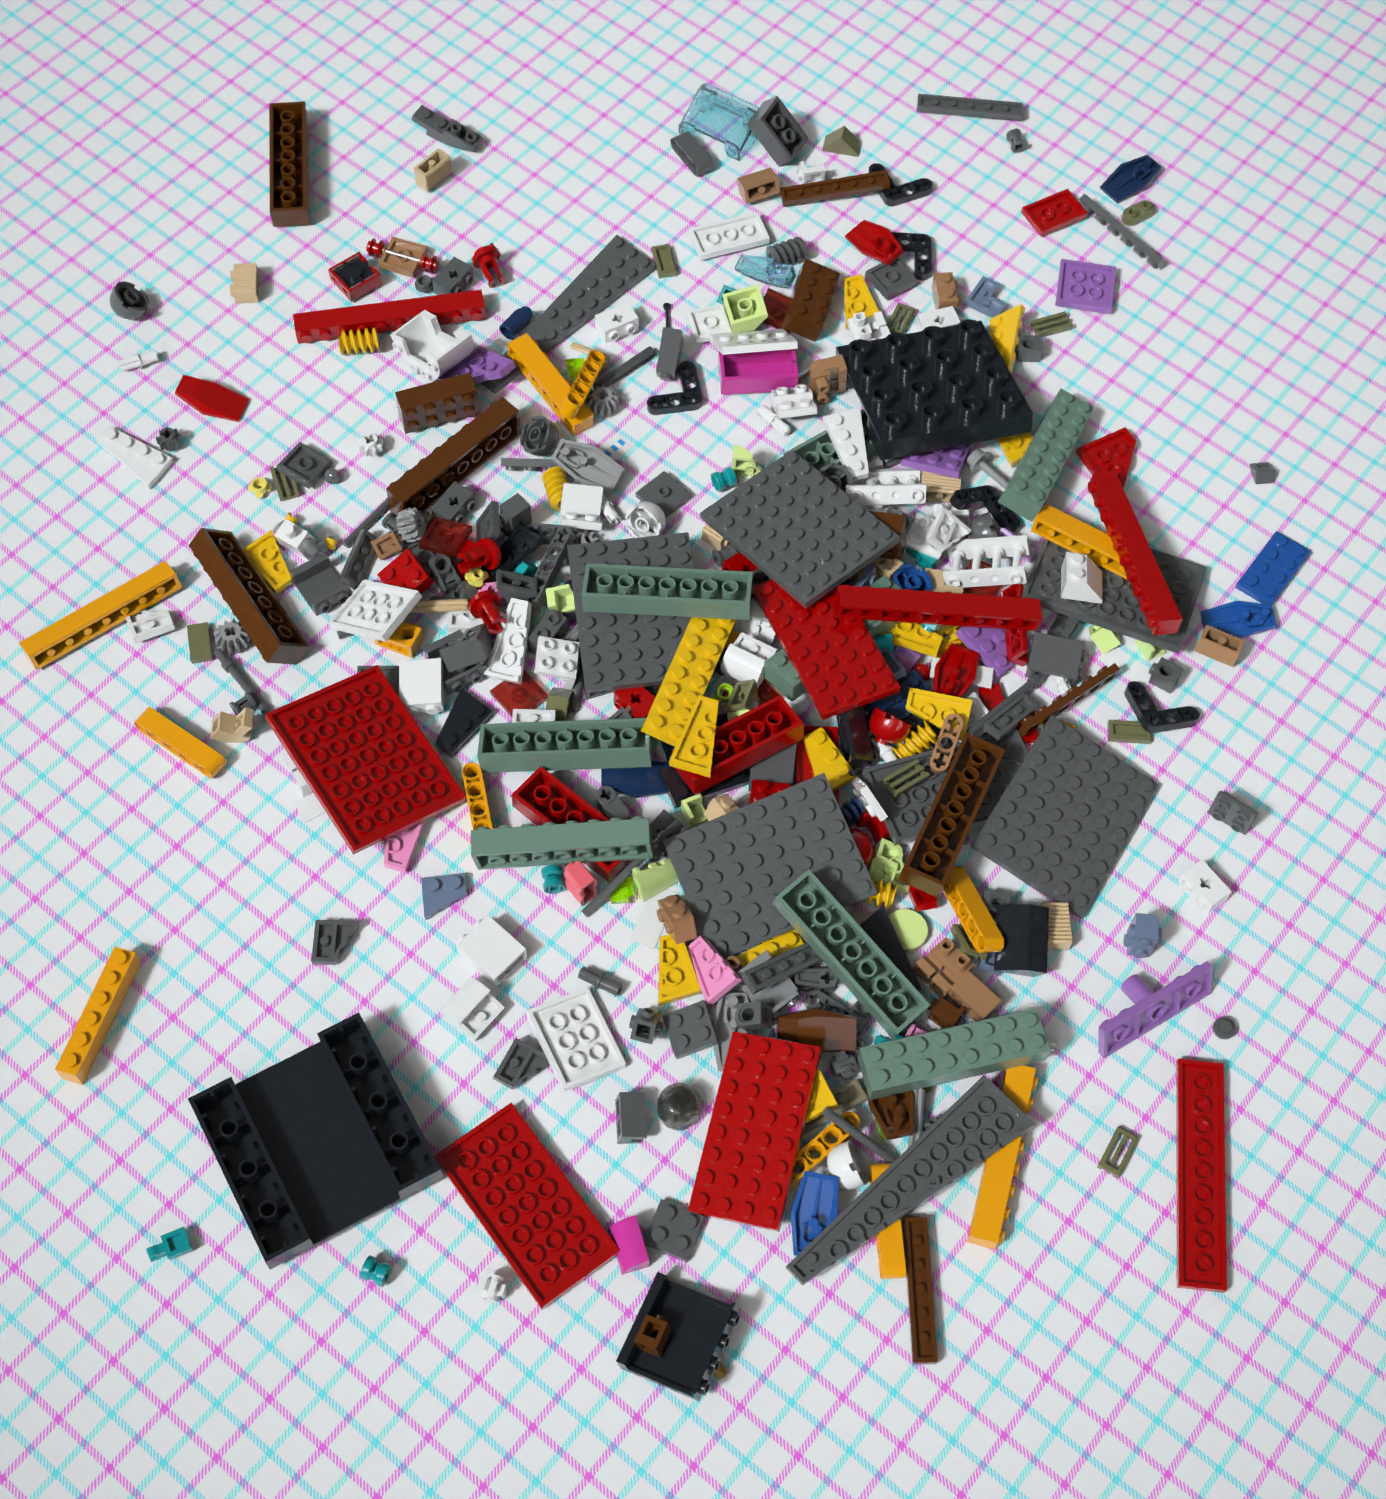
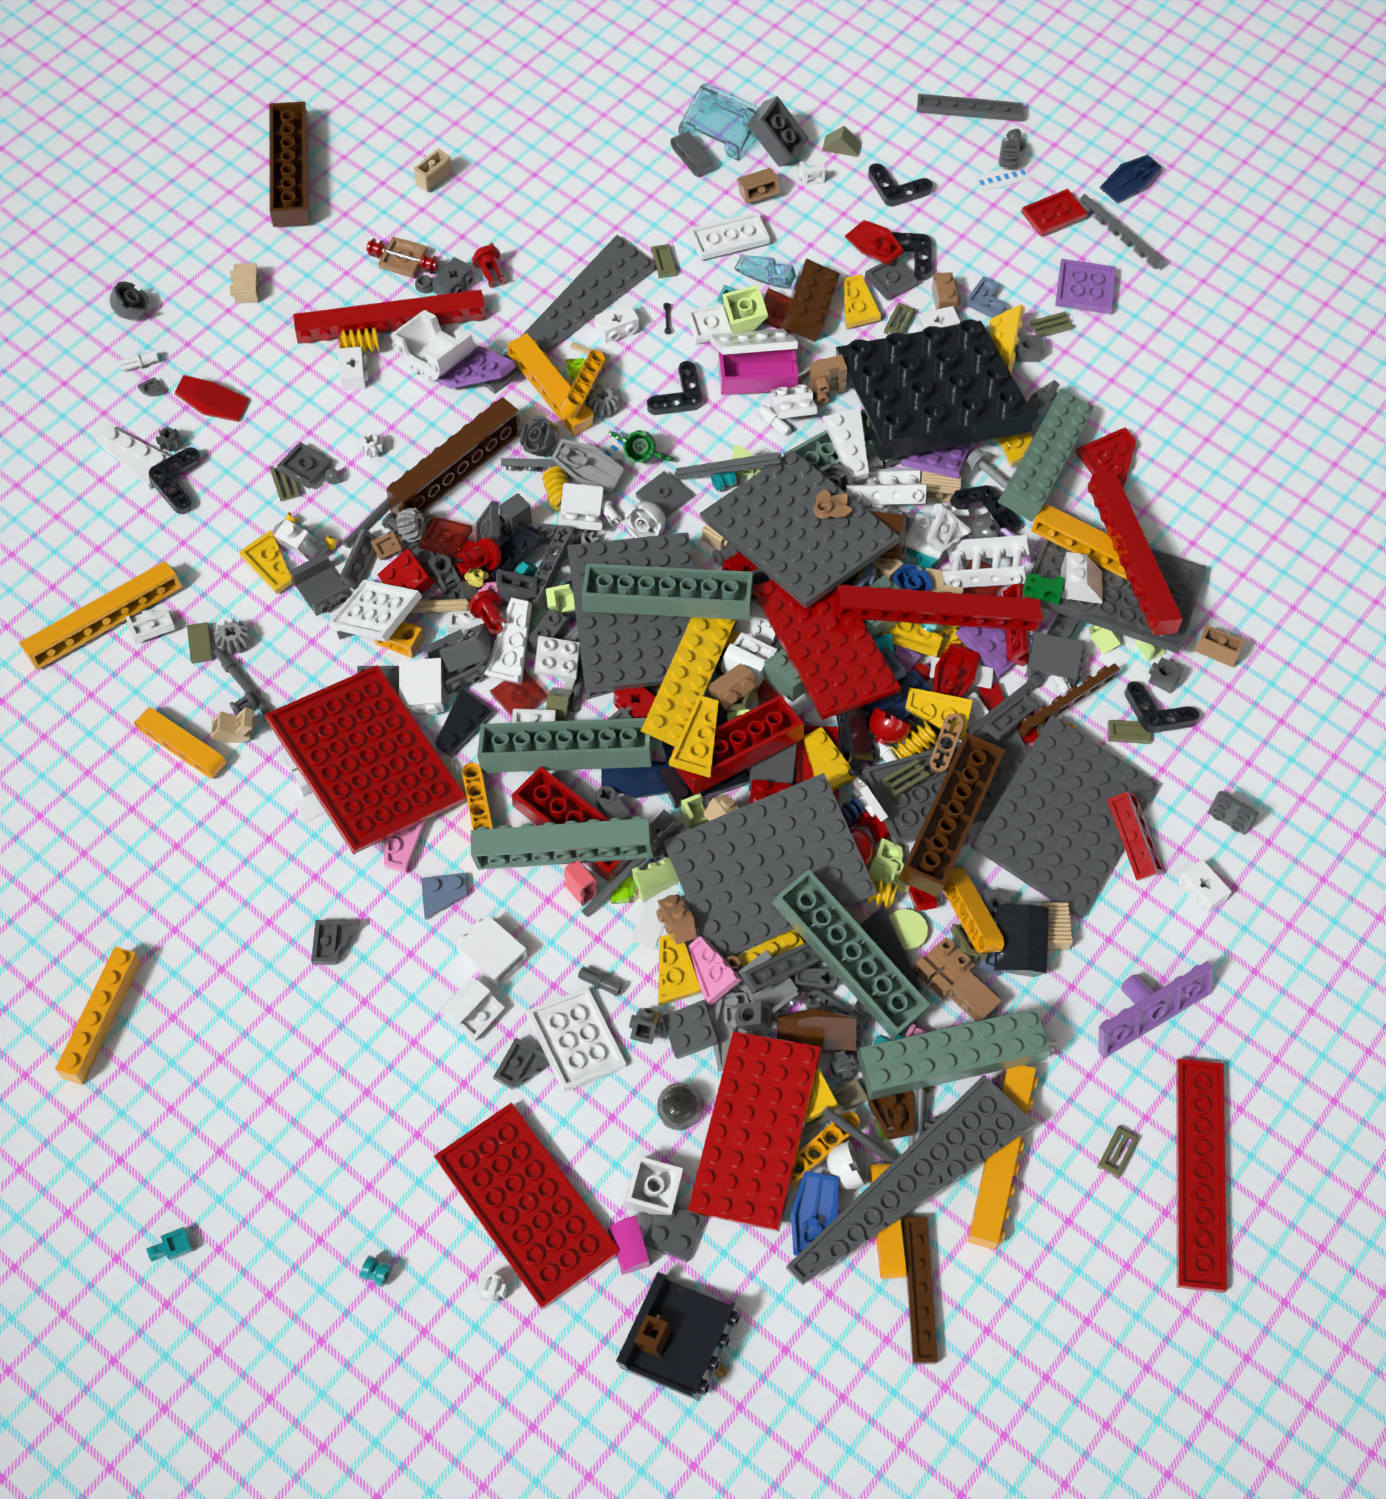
black plate [188,1012,443,1270] -> none
reddish brown brick [189,528,310,665] -> none
light yellow plate [248,477,272,498] -> none
piece [328,252,382,302] -> none
reddish brown brick [395,372,480,434] -> none
dark grey slope [412,105,483,151] -> none
dark grey brick [431,481,476,531] -> none
dark blue arm [499,306,533,340] -> none
teal wheel [541,865,565,894] -> none
dark grey axle [593,346,655,389] -> none
dark grey hinge [615,1092,647,1144] -> none
dark grey slope [656,327,684,381] -> none
dark grey piece [766,236,808,268] -> none
reddish brown plate [780,170,890,206] -> none
white hips [847,311,891,341] -> none
reddish brown brick [928,997,965,1029] -> none
olive plate [1121,200,1155,226] -> none
sand blue brick [1123,913,1162,958] -> none
blue piece [1200,601,1277,637] -> none
dark grey plate [1213,1017,1236,1040] -> none
blue plate [1235,531,1311,605] -> none
dark grey slope [1250,462,1275,484] -> none
none -> dark grey tile [137,377,165,397]
none -> black beam [149,447,200,514]
none -> white brick [338,347,369,391]
none -> green helmet [608,430,674,463]
none -> white slope [623,1156,683,1215]
none -> dark grey axle [674,452,783,480]
none -> medium nougat brick [707,663,758,709]
none -> medium nougat plate [813,489,852,519]
none -> white sticker [974,164,1031,191]
none -> dark grey gear [999,137,1020,169]
none -> green leg [1023,574,1065,605]
none -> dark grey plate [1027,380,1060,421]
none -> red fence [1107,792,1164,881]

